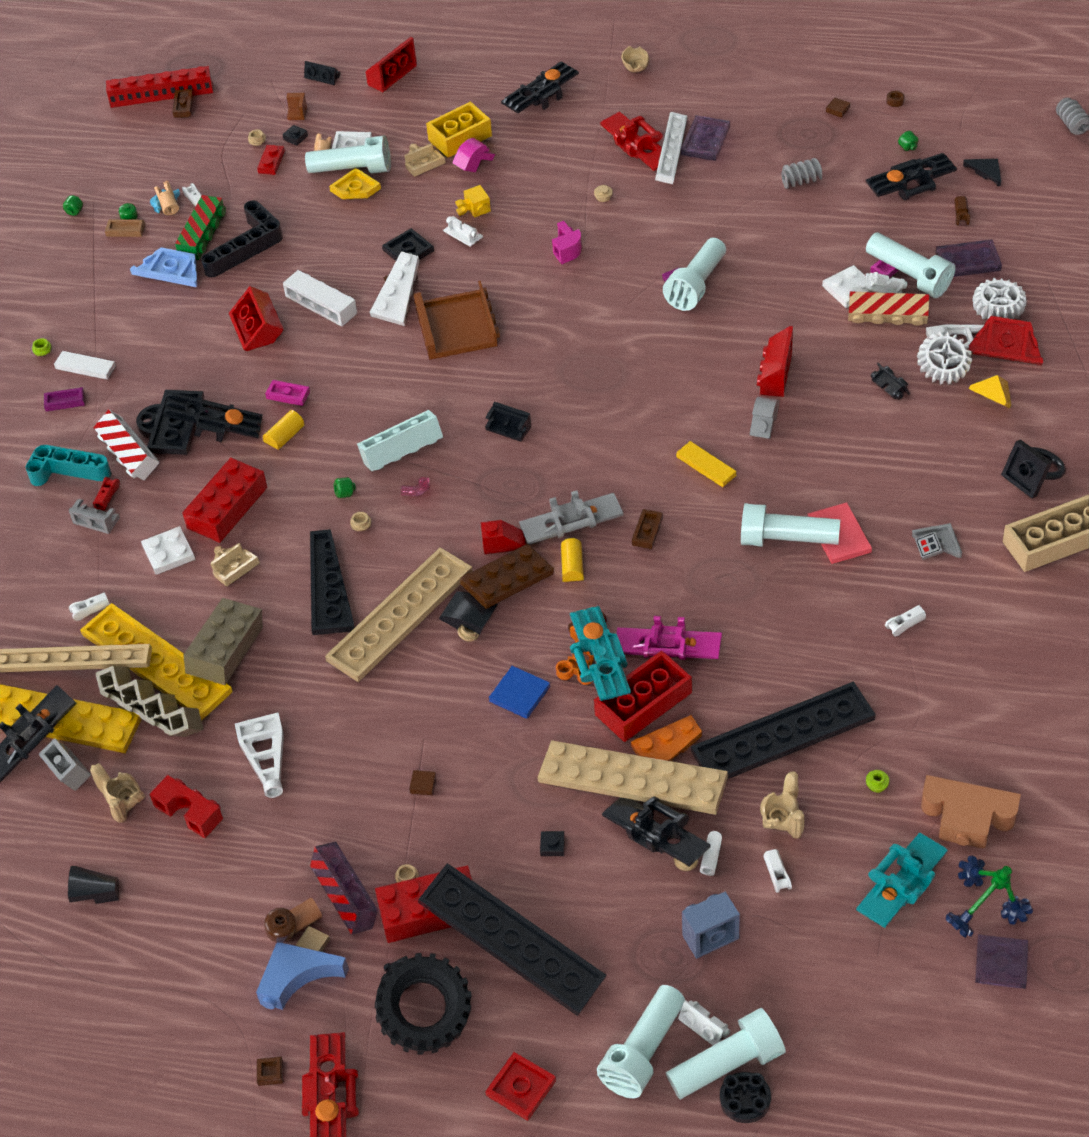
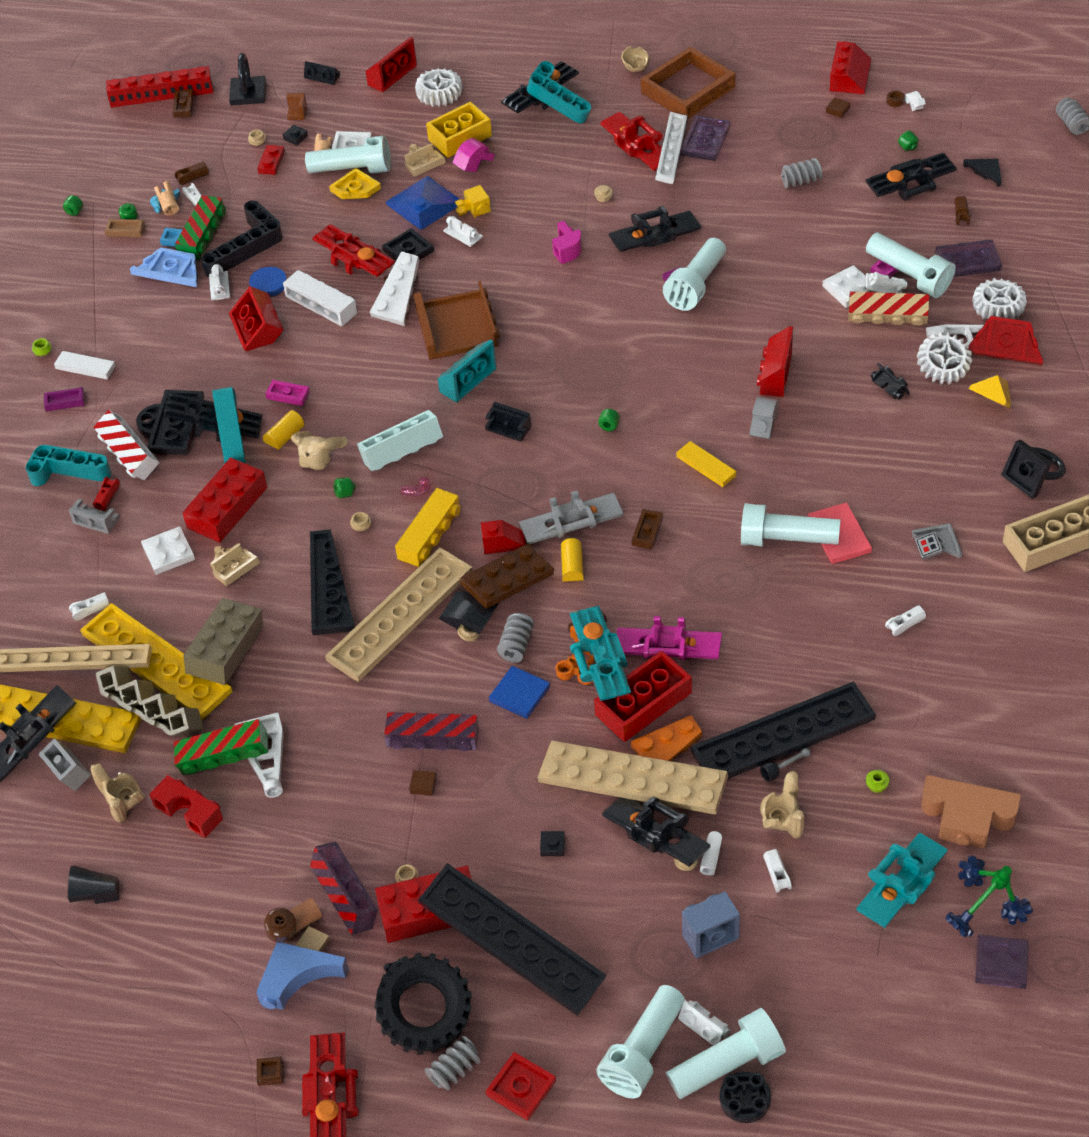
none -> dark azure plate [160,228,183,247]
none -> reddish brown bar [174,161,209,185]
none -> green brick [174,719,268,776]
none -> white hinge [209,264,230,301]
none -> teal beam [212,387,246,464]
none -> black tile [229,53,266,106]
none -> blue tile [249,267,287,297]
none -> tan hair [291,431,348,470]
none -> red piece [312,224,395,277]
none -> clear purple brick [384,712,479,751]
none -> blue slope [386,176,460,230]
none -> yellow brick [395,488,461,567]
none -> white gear [415,68,463,107]
none -> light grey piece [425,1036,481,1091]
none -> teal slope [437,339,496,403]
none -> light grey piece [497,613,534,663]
none -> teal beam [527,61,591,123]
none -> green piece [598,409,620,431]
none -> black piece [609,206,701,252]
none -> dark orange window [641,46,736,119]
none -> black hinge [760,748,810,782]
none -> red slope [829,41,871,94]
none -> white piece [904,91,926,111]

